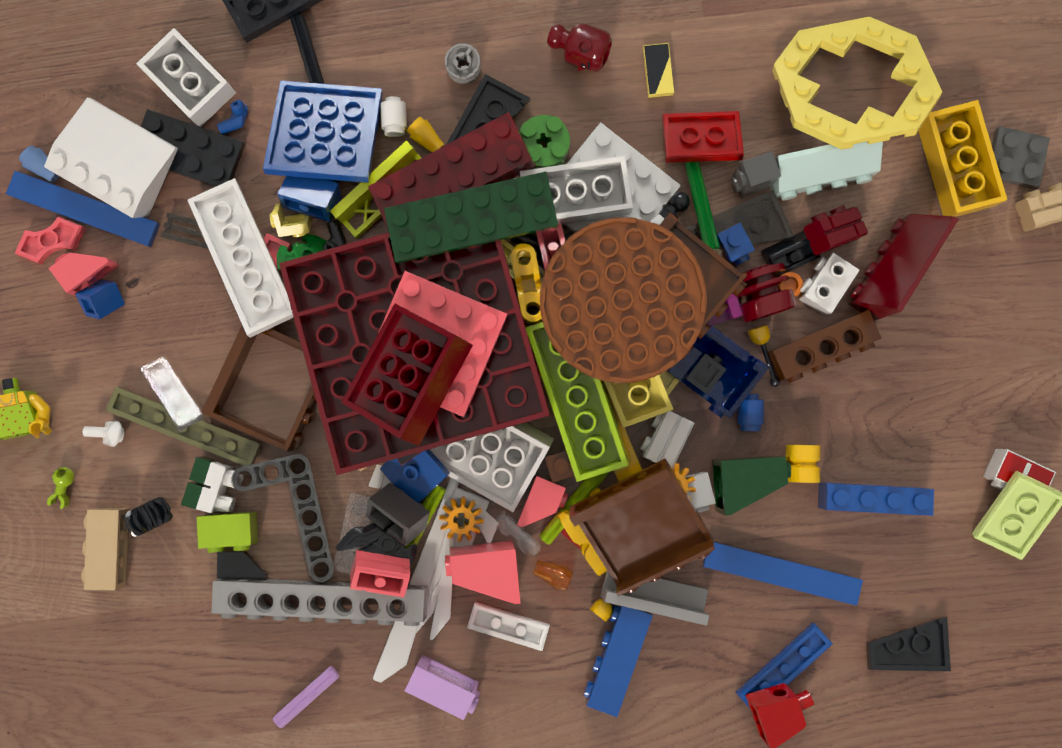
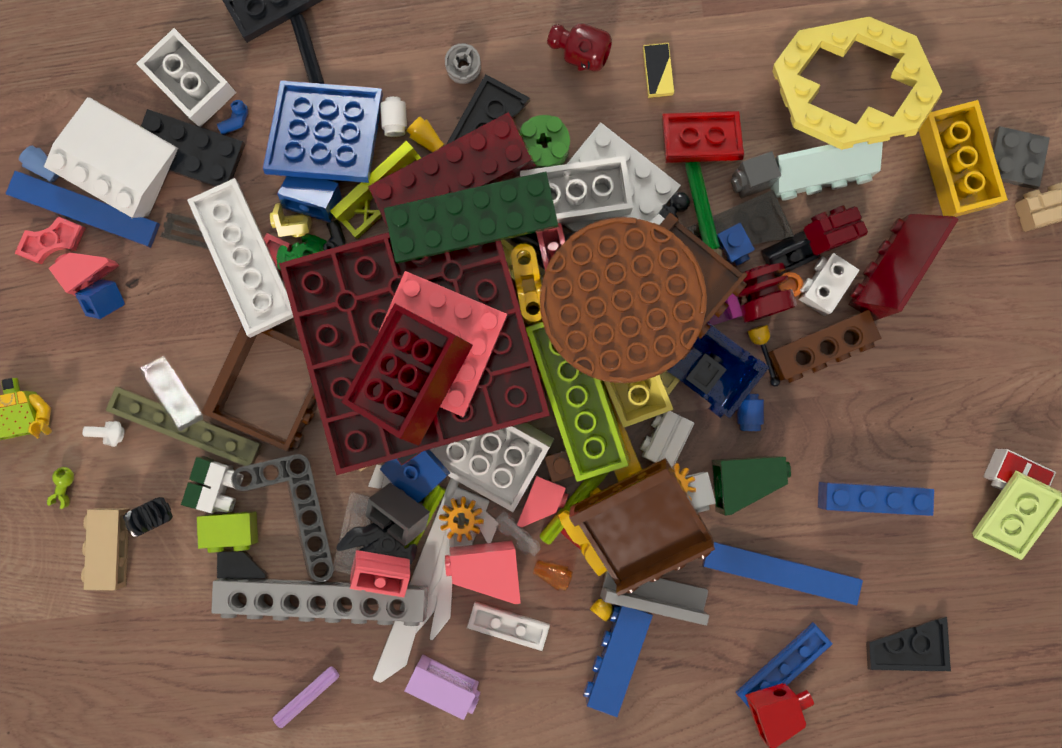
yellow wheel [785,445,821,483] -> none

